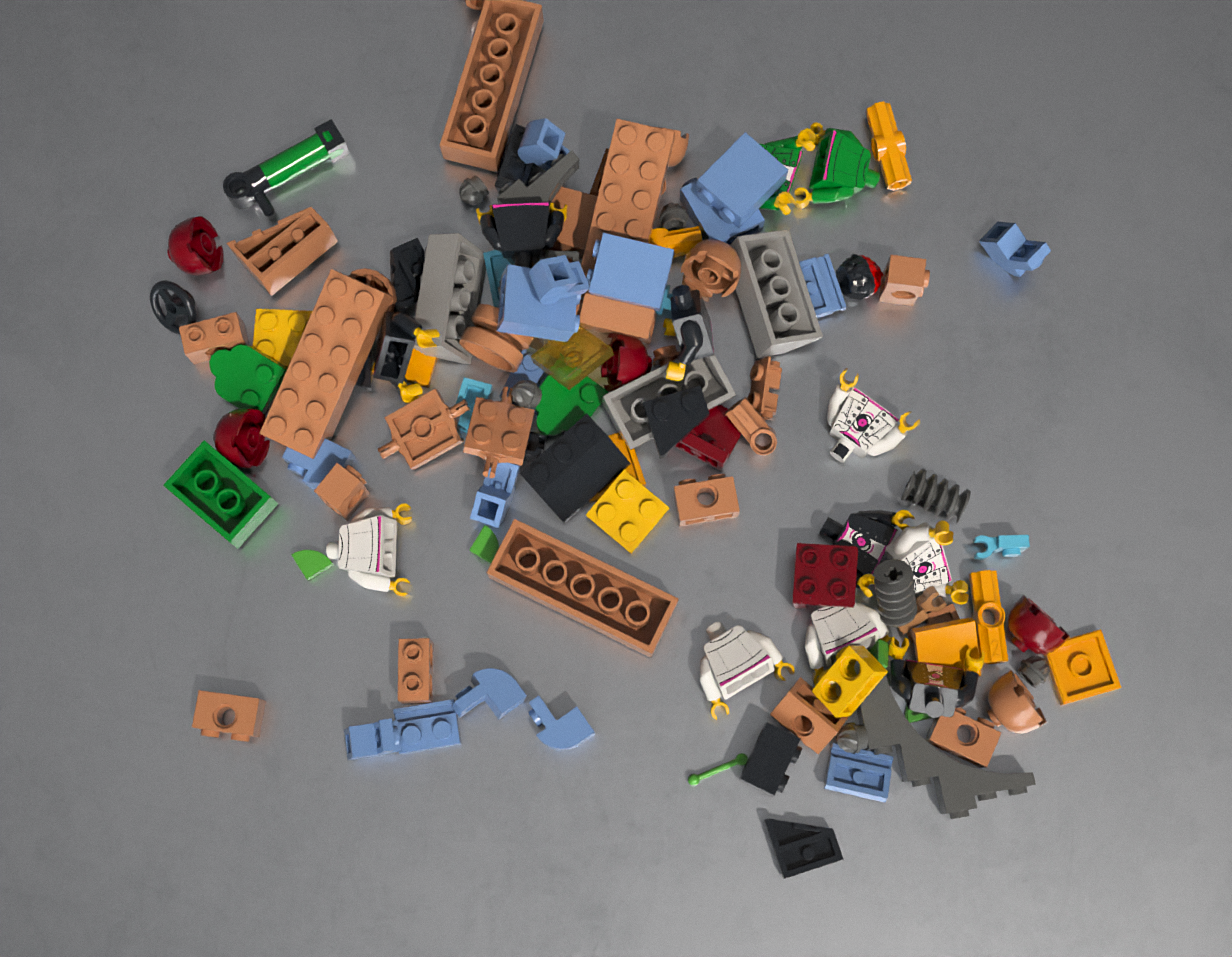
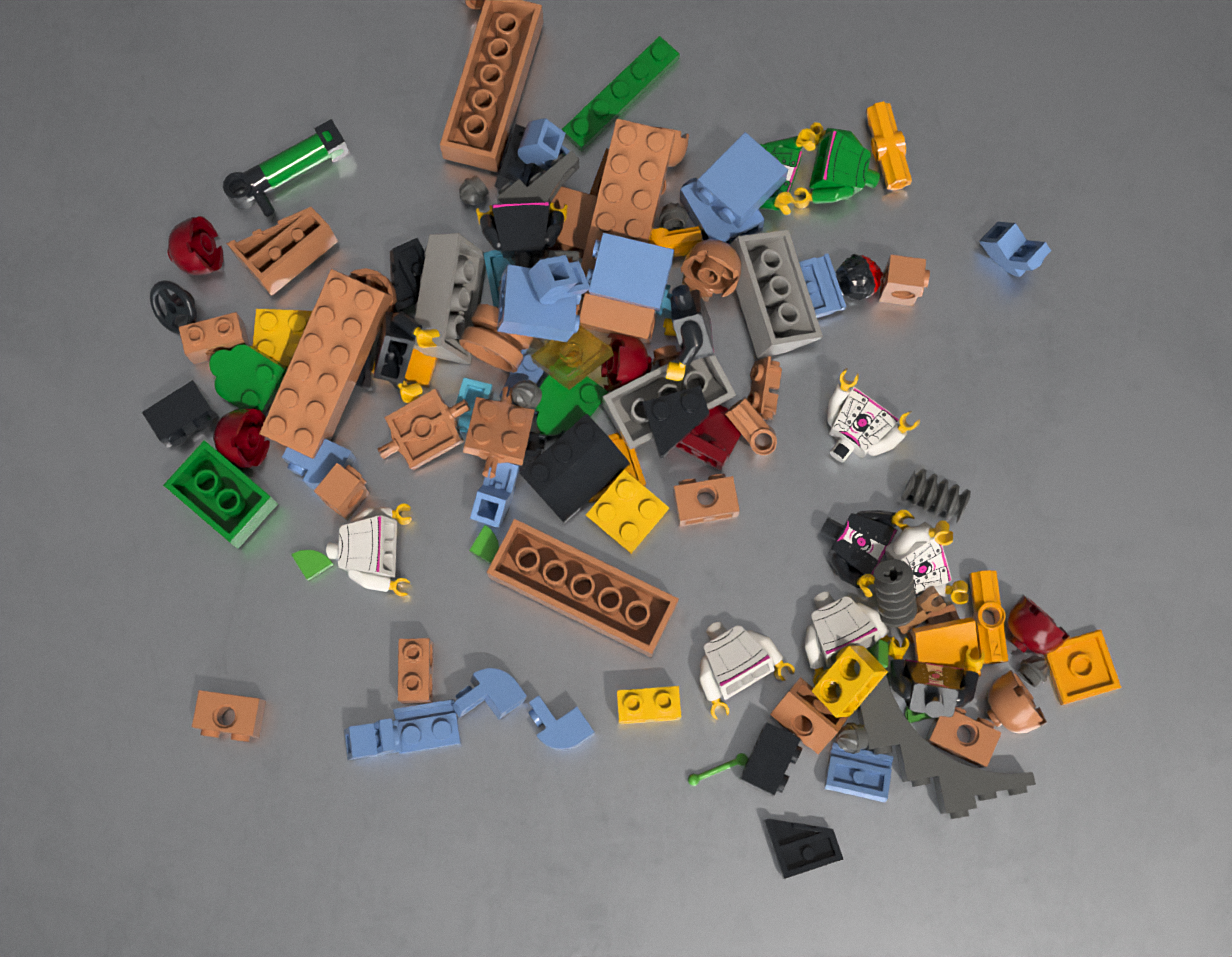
dark red bracket [793,543,858,610] -> none
medium azure plate [973,535,1030,560] -> none
none -> black brick [142,380,218,448]
none -> green plate [561,36,680,152]
none -> yellow brick [617,686,681,724]

